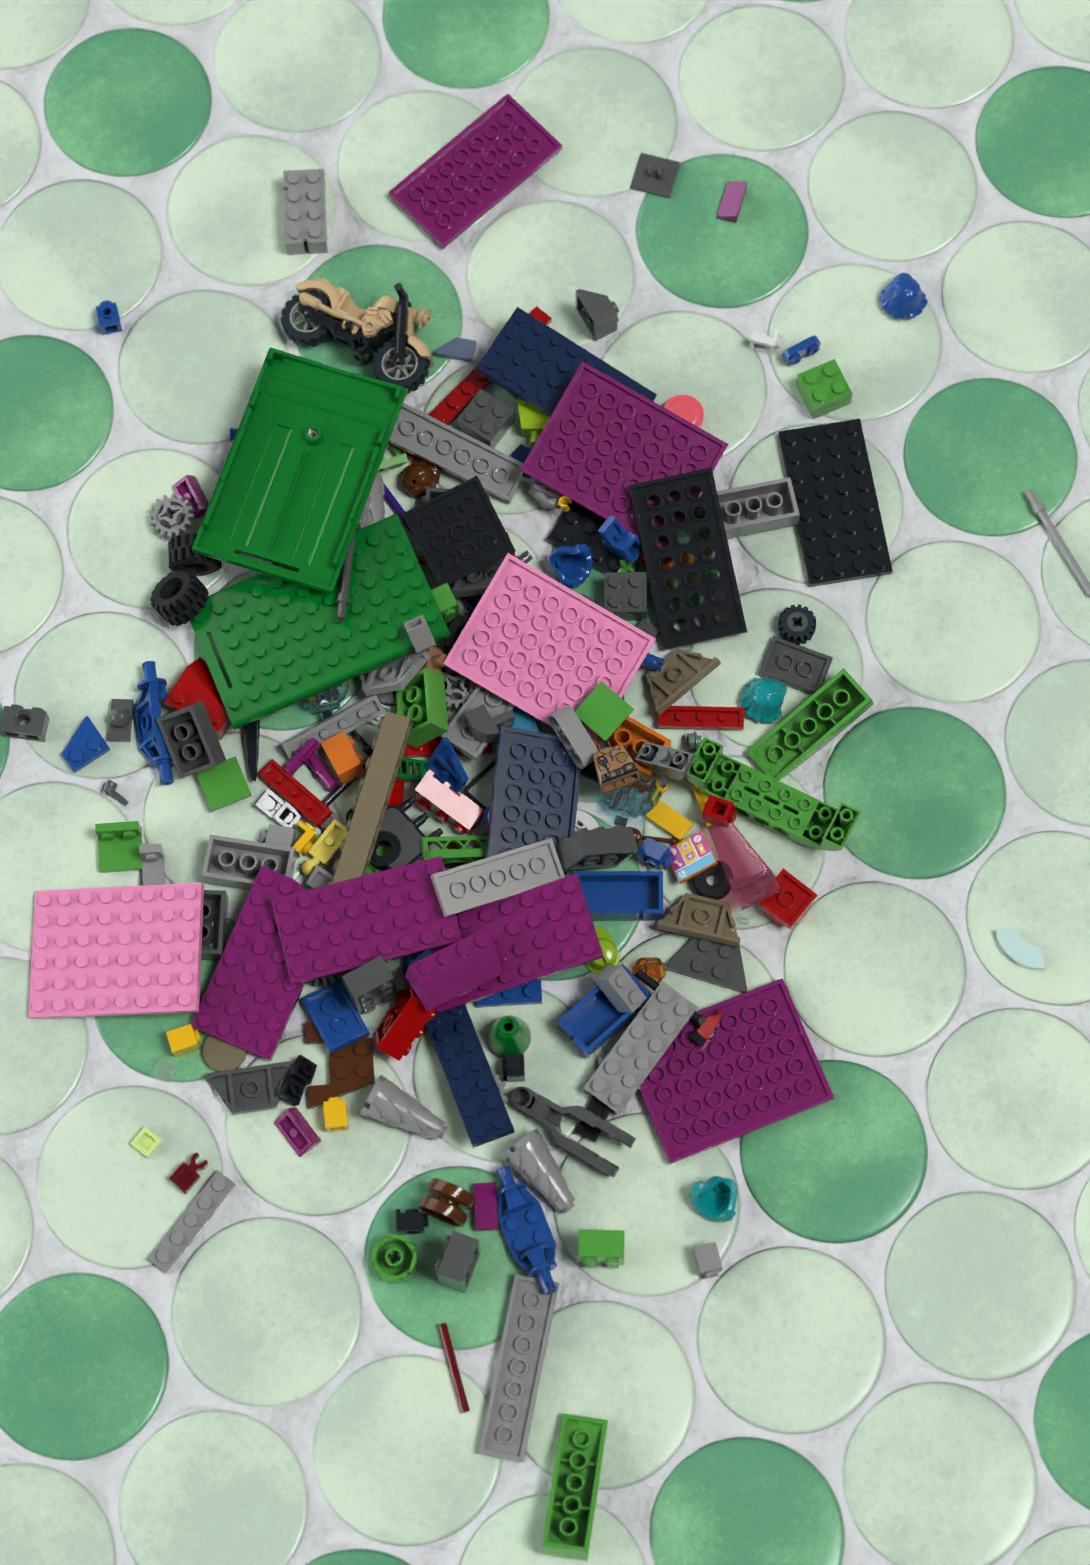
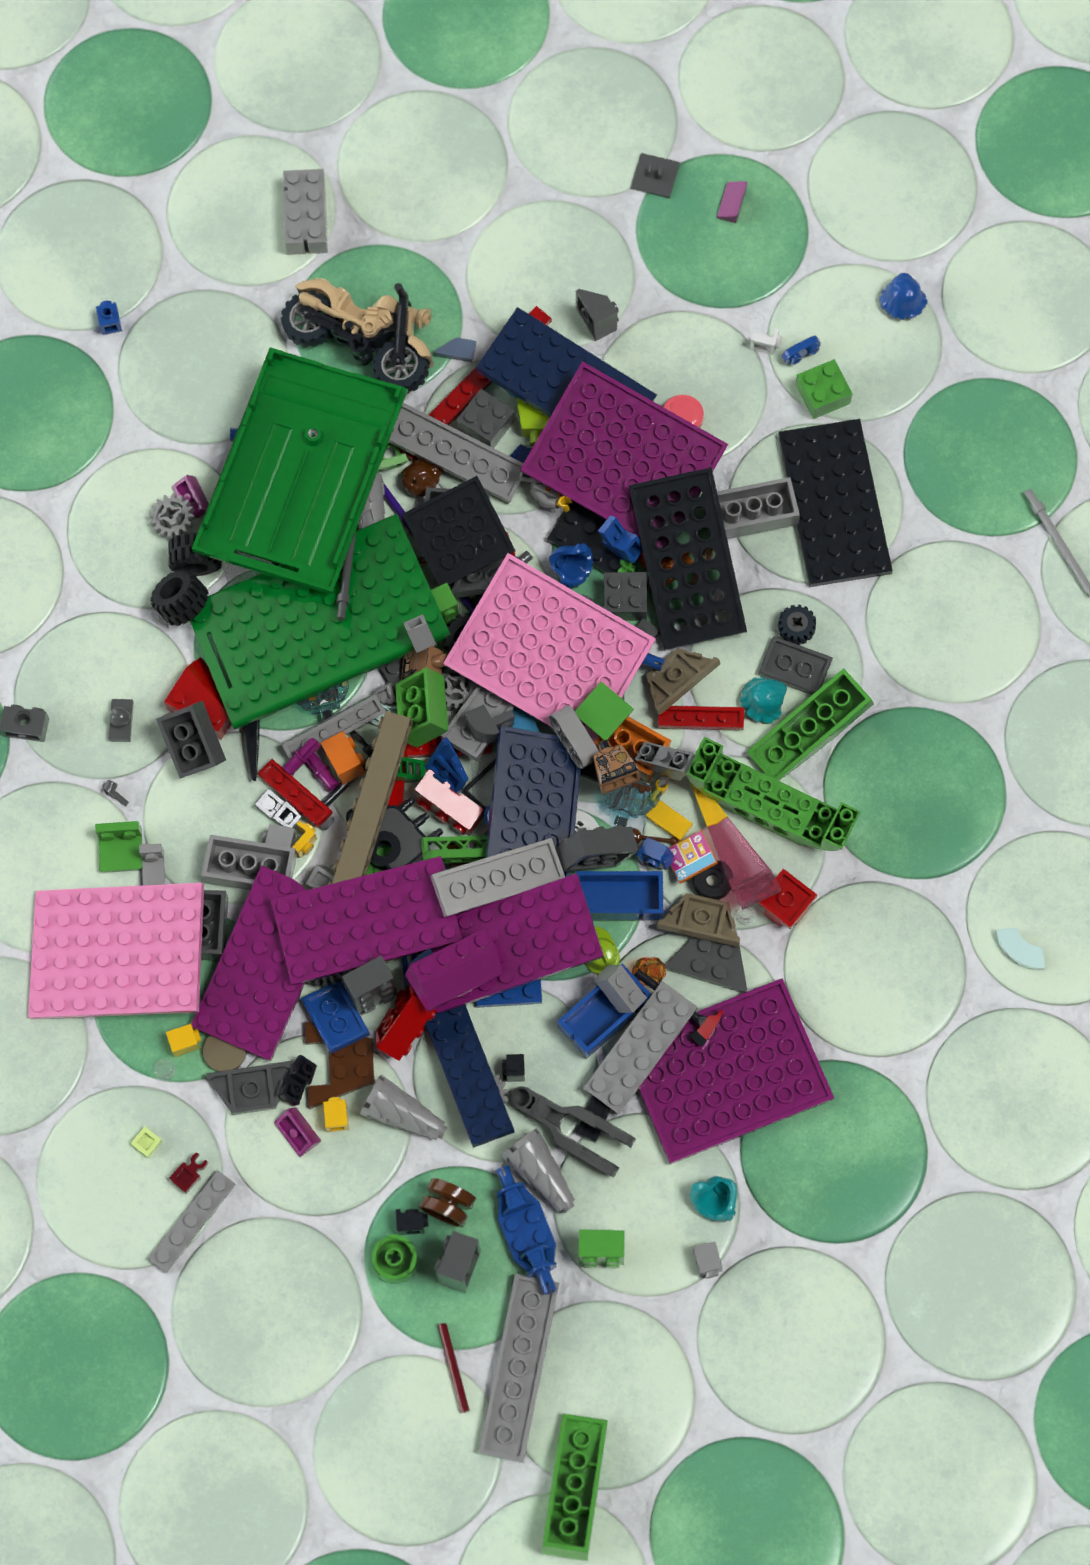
blue wing [62,716,110,773] -> none
blue plate [133,661,174,785] -> none
bright green tile [196,756,252,812] -> none
light yellow plate [302,819,348,876] -> none
light grey wing [359,650,431,696] -> none
magenta plate [389,94,563,249] -> none
magenta slope [474,1182,499,1231] -> none
green cone [487,1015,531,1059] -> none
sand green plate [687,731,702,752] -> none
red brick [702,795,737,828] -> none

